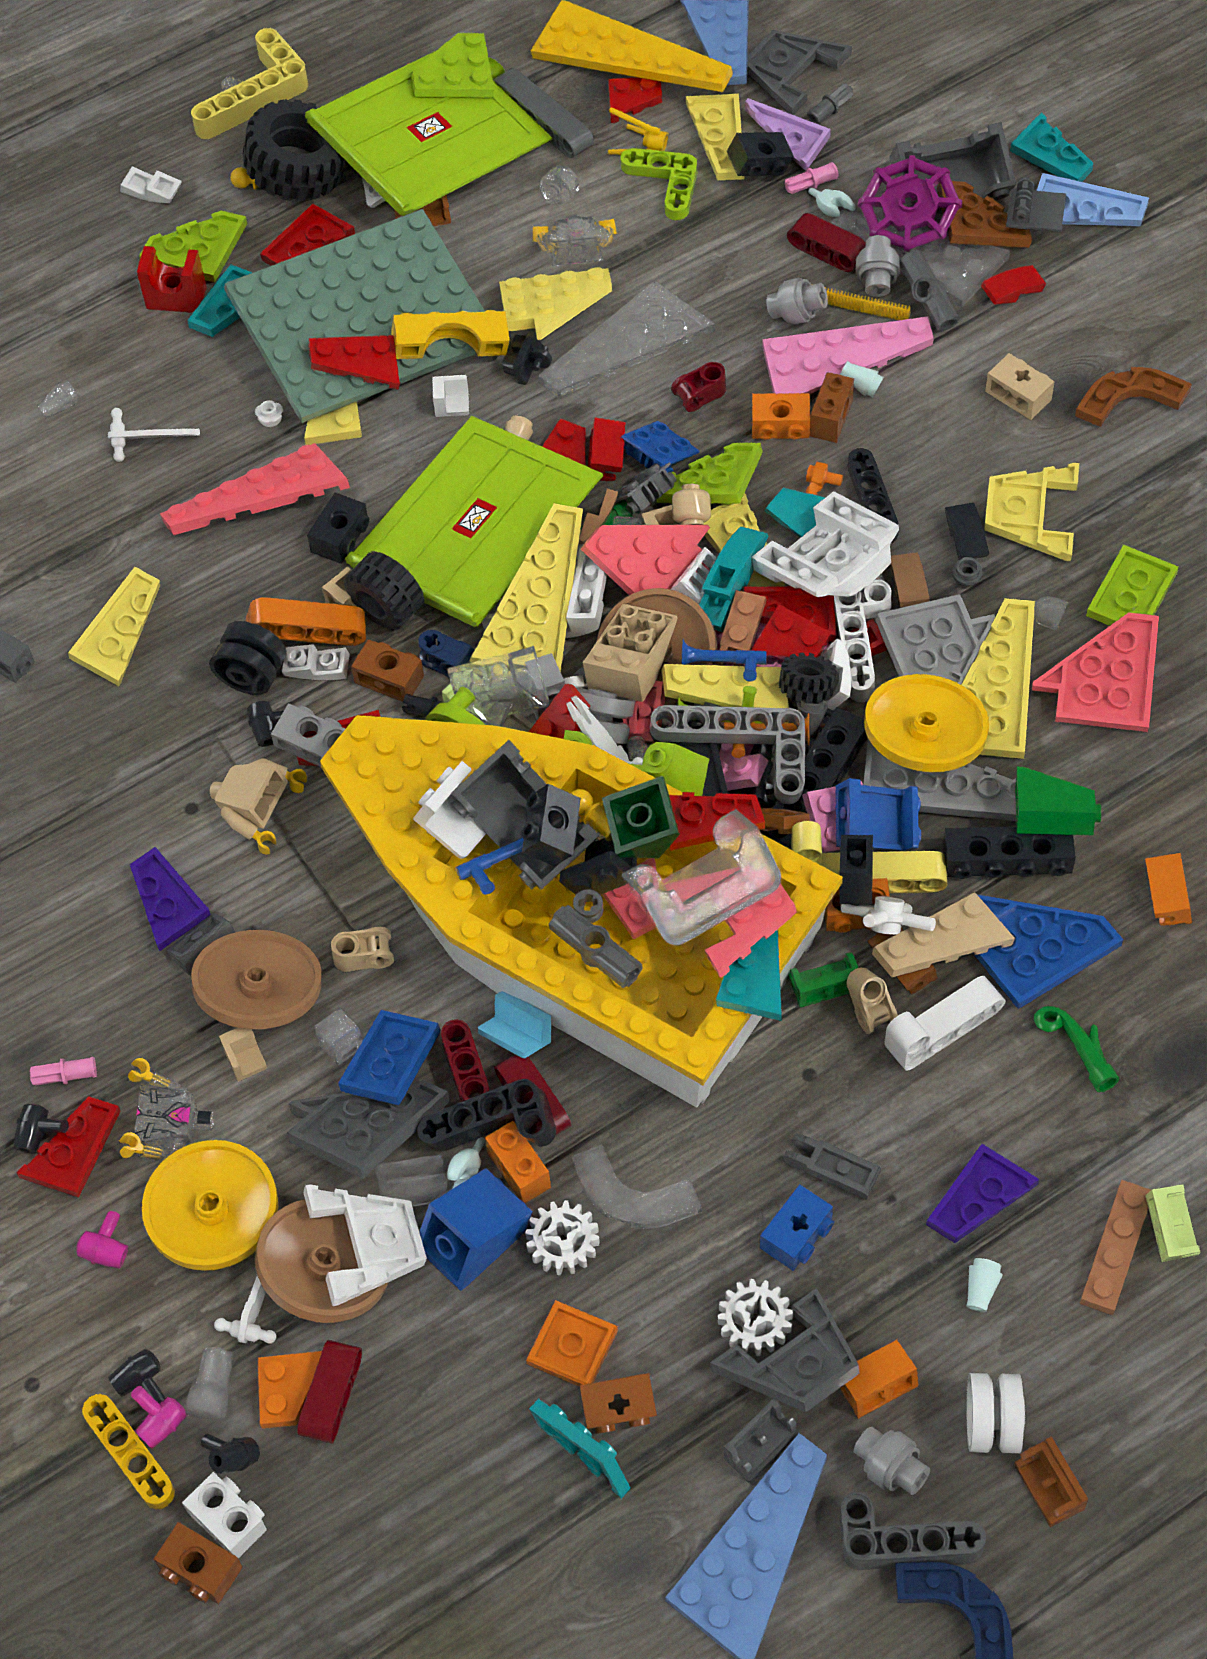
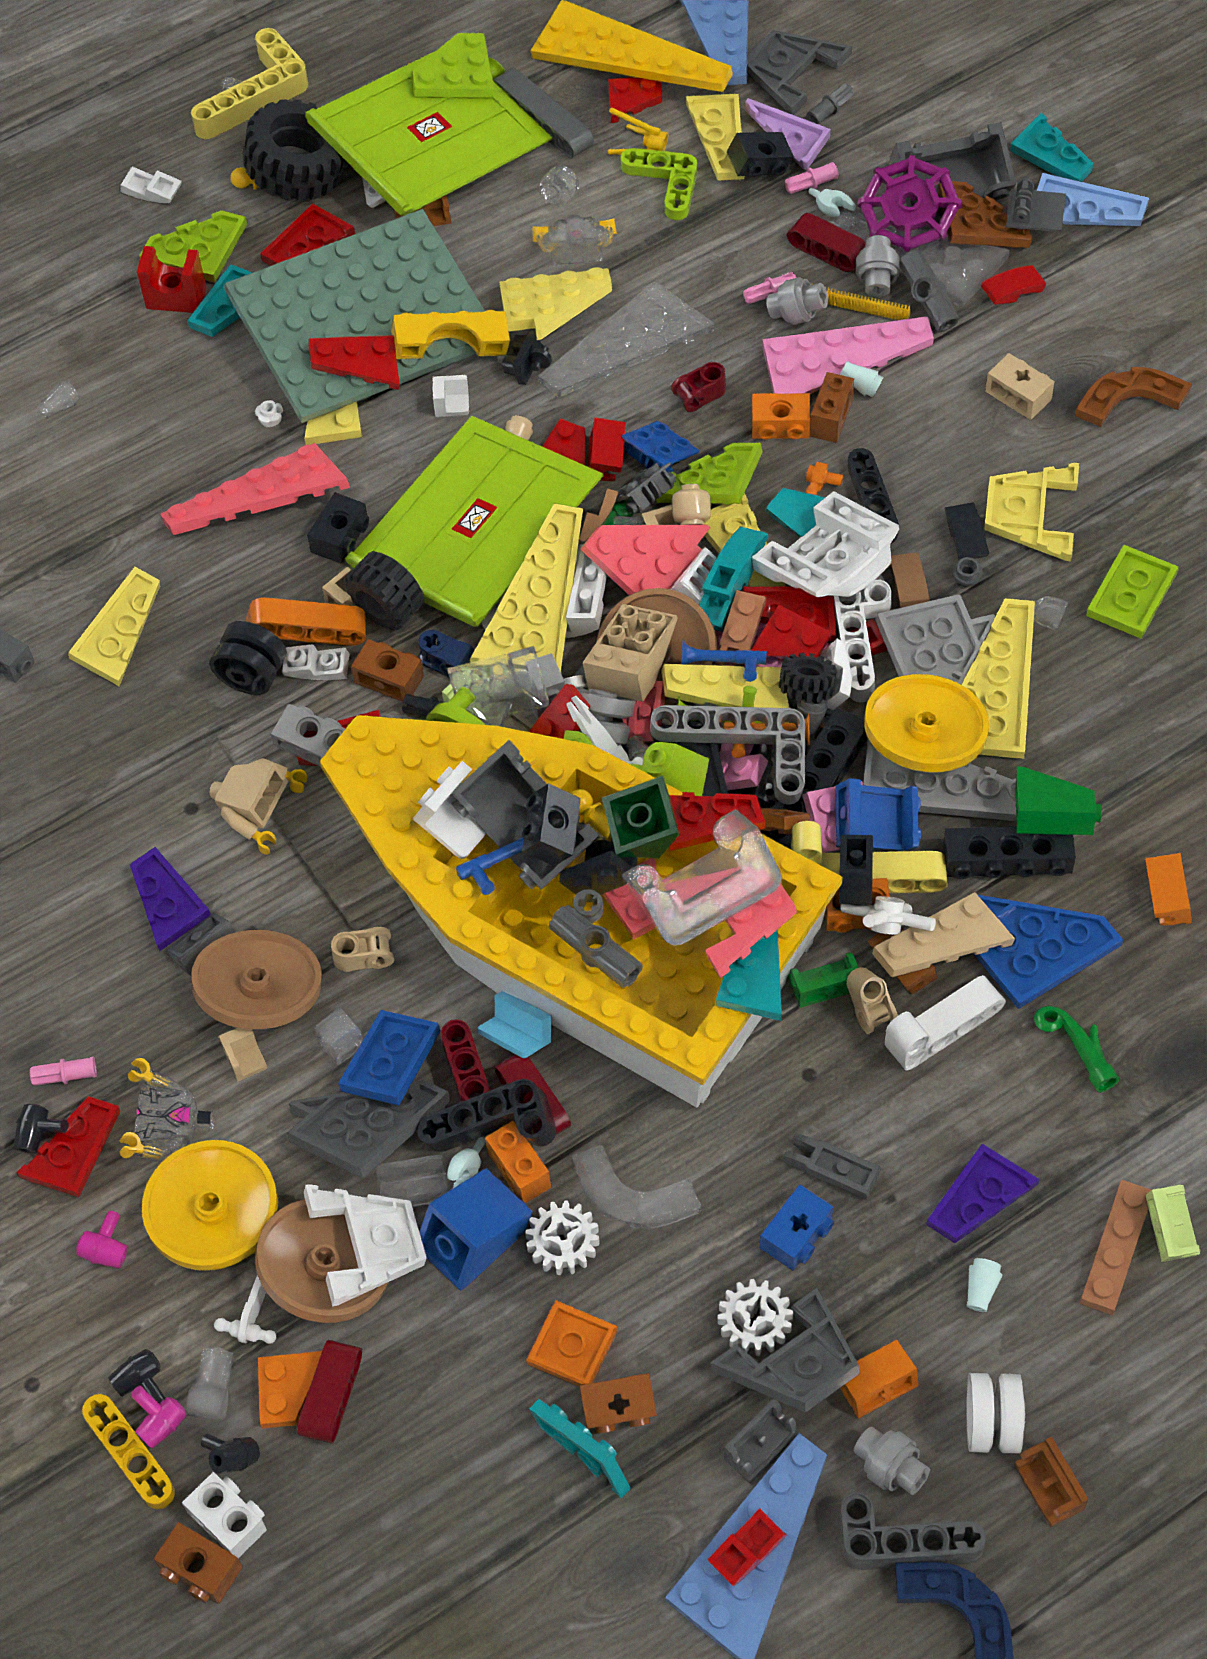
white piece [108,408,200,462] -> none
black piece [247,701,284,747] -> none
coral wing [1032,613,1159,732] -> none
none -> red slope [707,1508,787,1586]
none -> bright pink axle [743,272,796,304]

